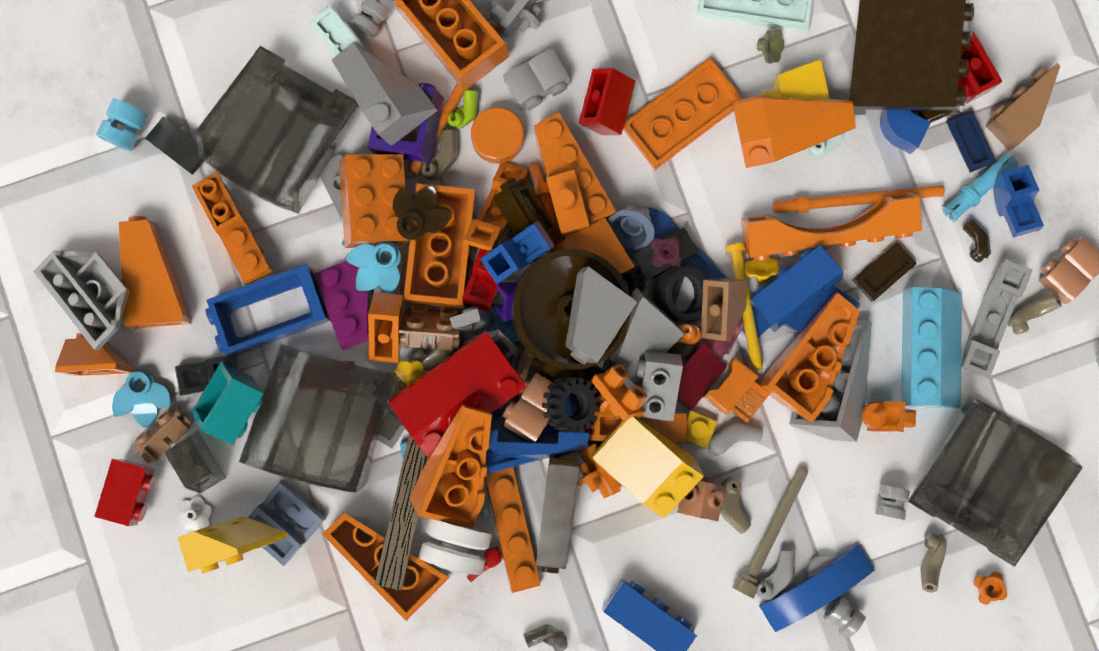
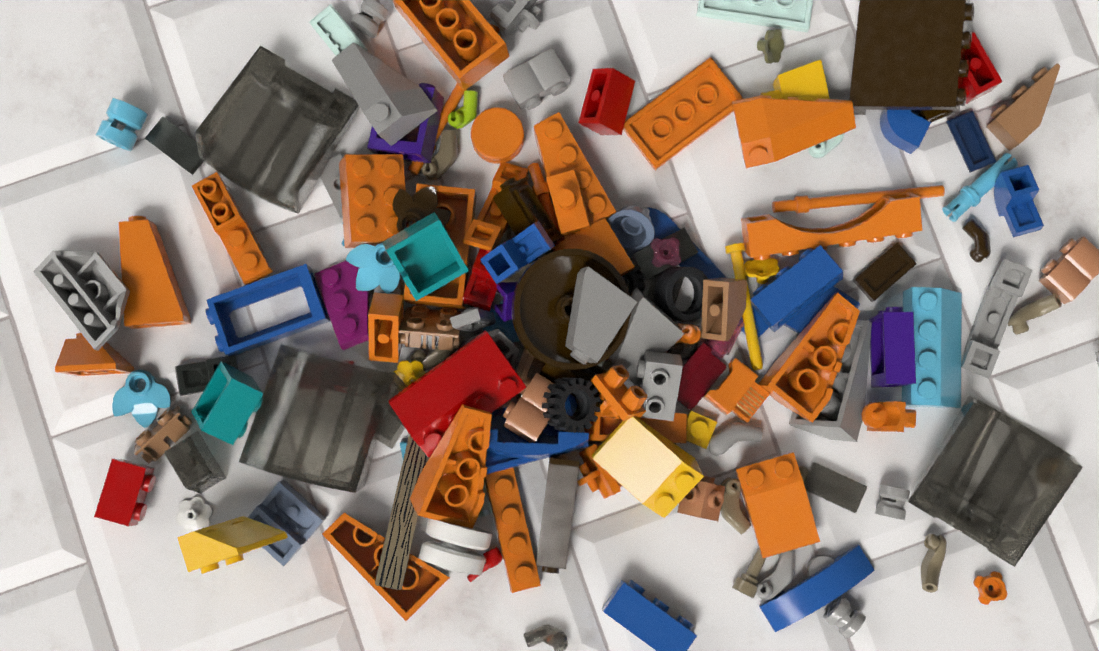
none -> teal piece [383,212,469,301]
none -> orange slope [735,452,820,559]
none -> clear smoke tile [804,462,867,513]
none -> dark purple window [869,307,916,388]

